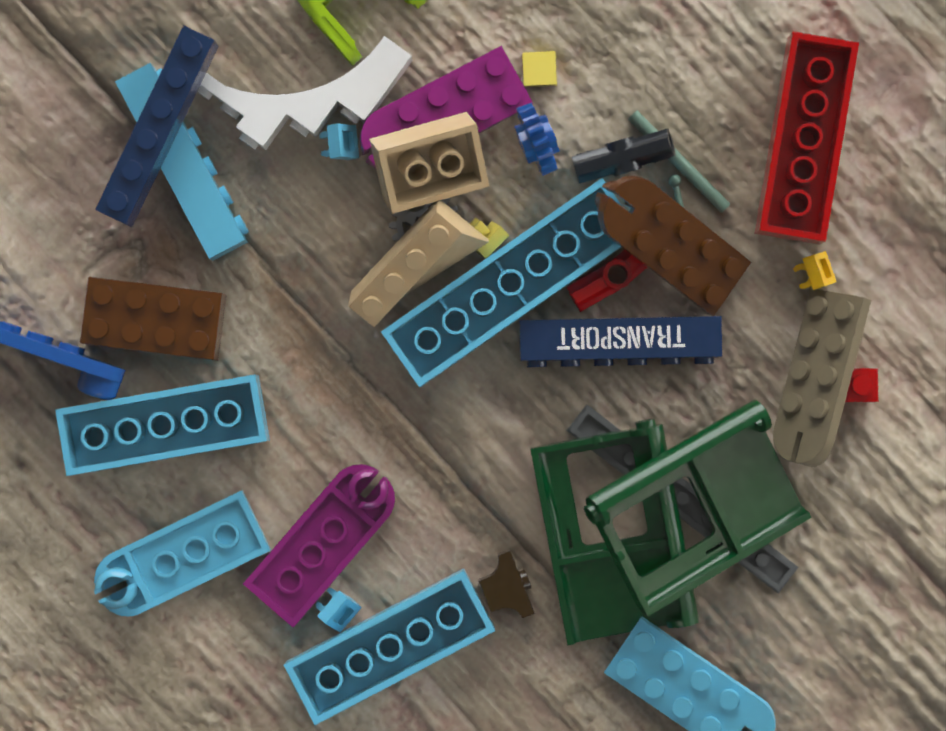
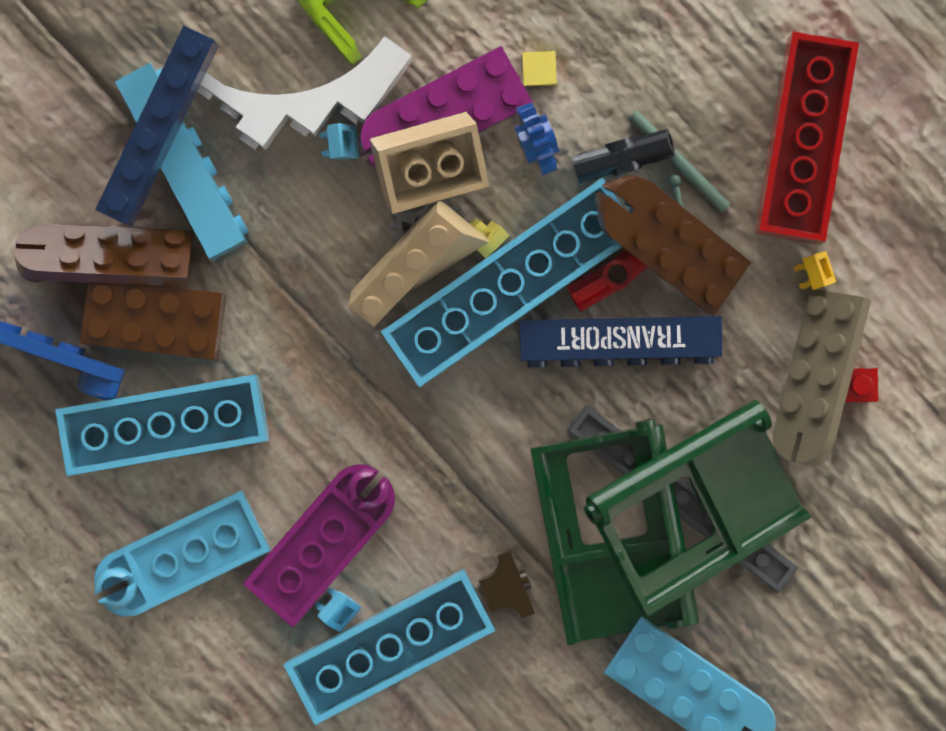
none -> reddish brown plate [14,224,194,287]

